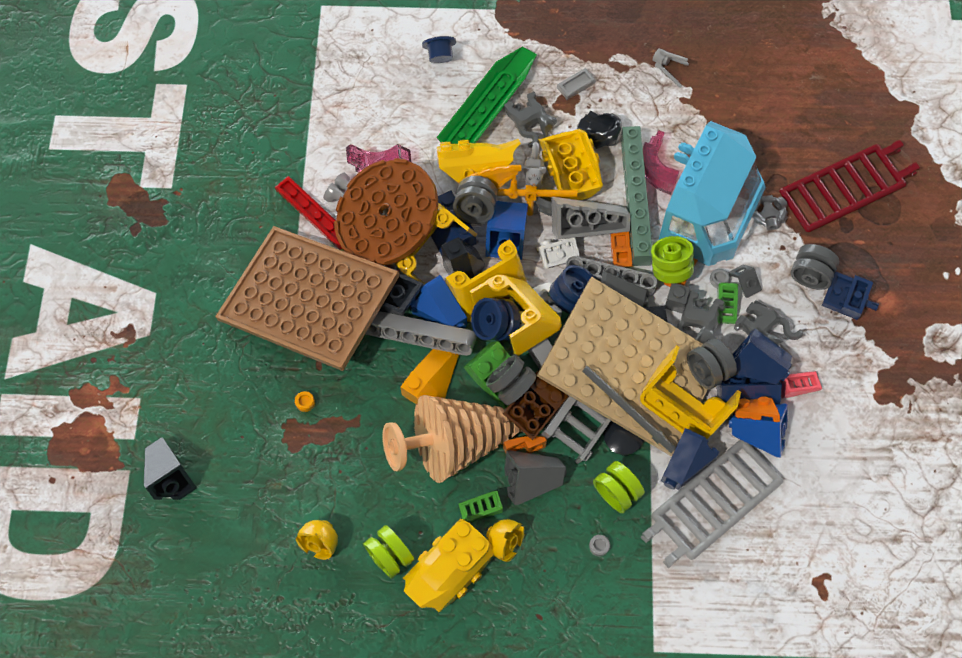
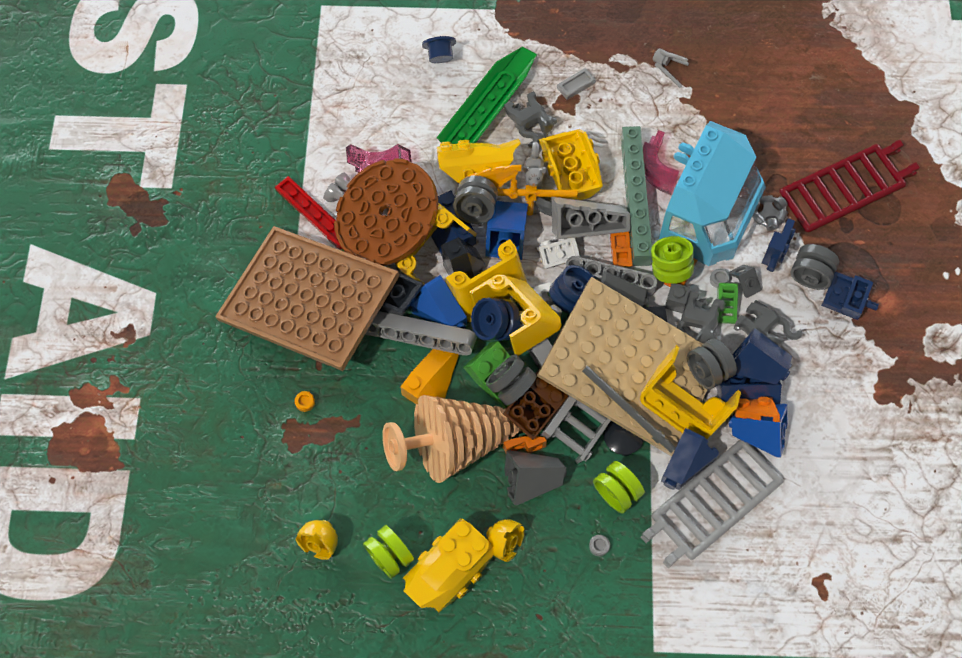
slope [144,437,197,500] -> none
bright green slope [458,491,503,522] -> none
black hair [577,110,622,149] -> none
coral slope [780,371,822,398] -> none
none -> dark blue plate [761,218,796,272]

